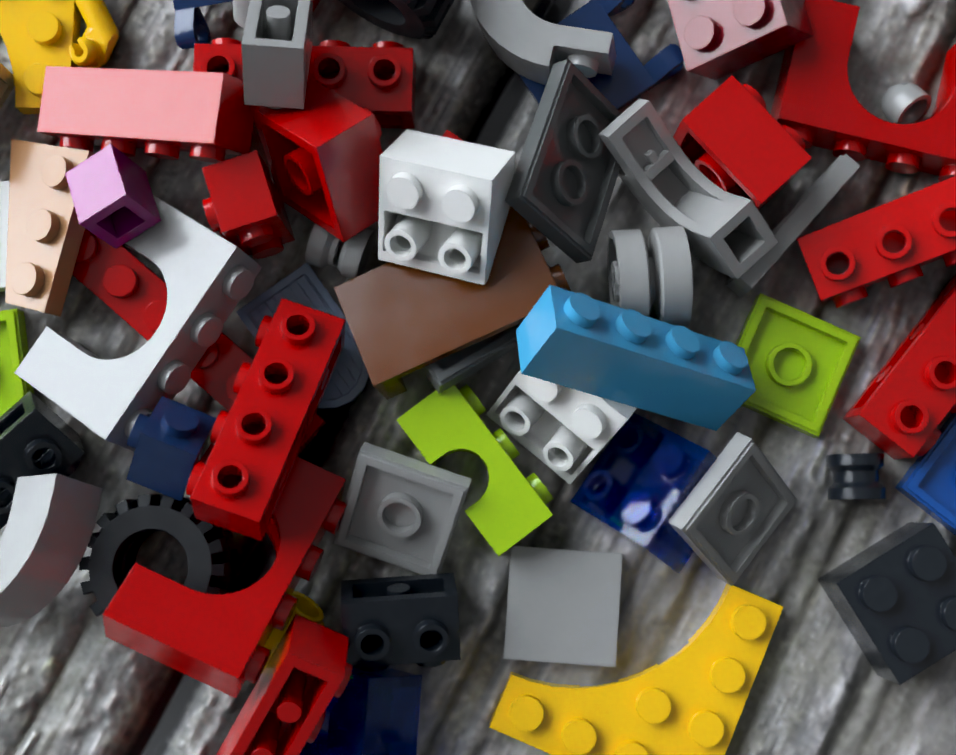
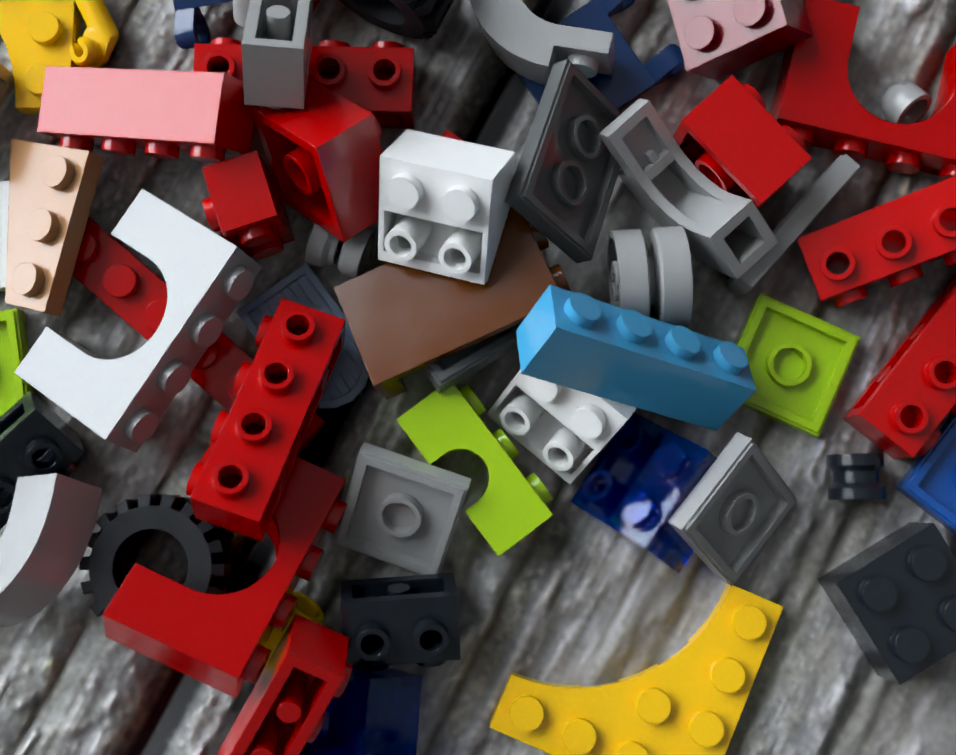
magenta brick [65,144,161,249] -> none
dark blue brick [126,396,216,501] -> none
light grey tile [503,545,623,667] -> none

